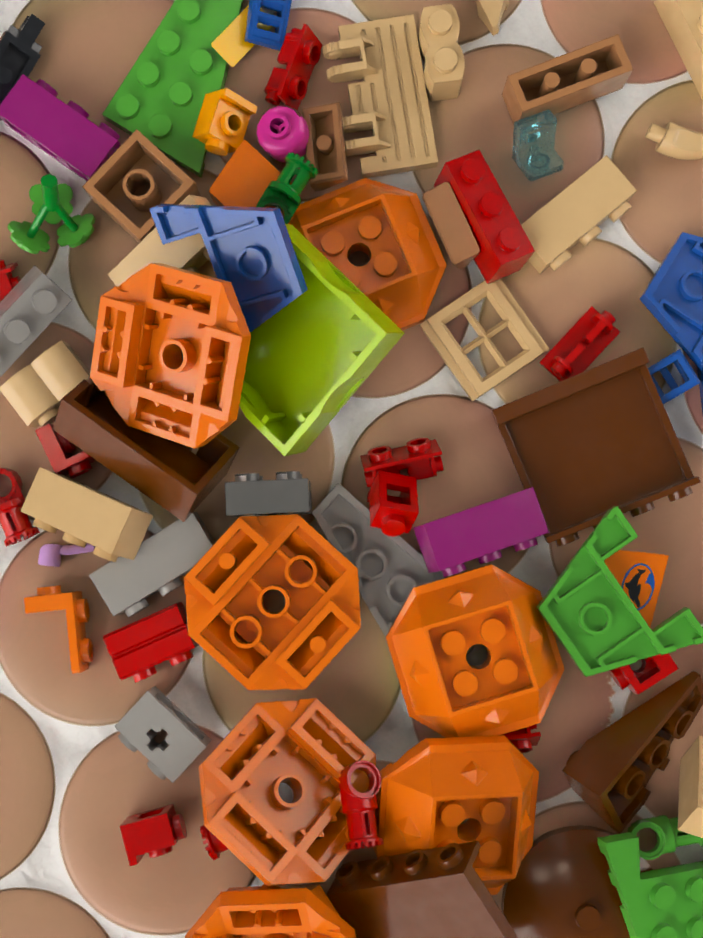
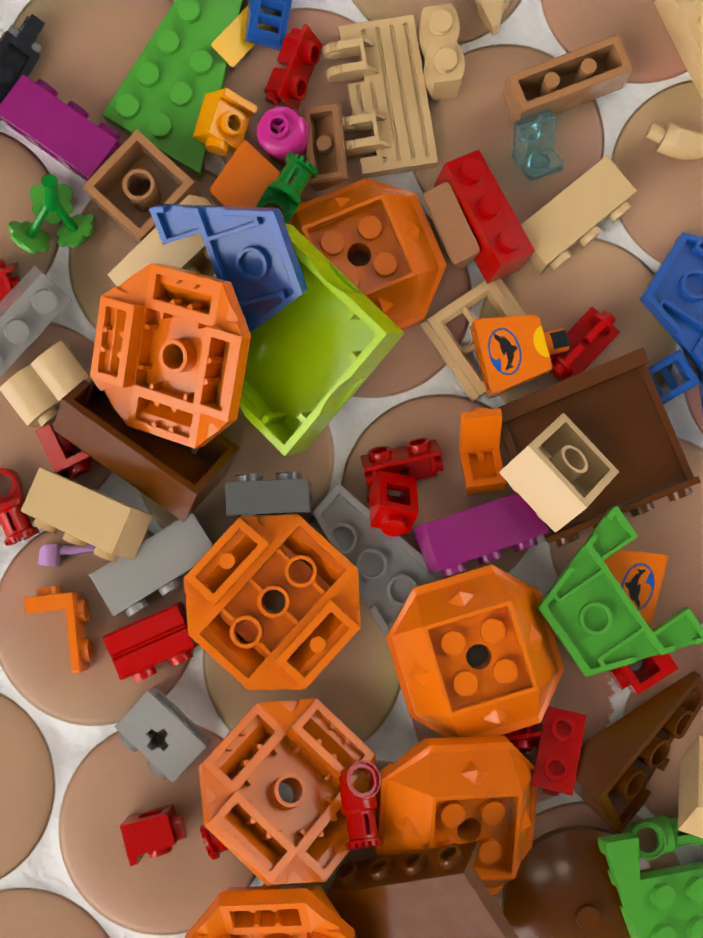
none -> orange bracket [459,408,506,495]
none -> orange torso [470,315,569,399]
none -> tan brick [499,413,619,533]
none -> red hinge [531,706,587,796]

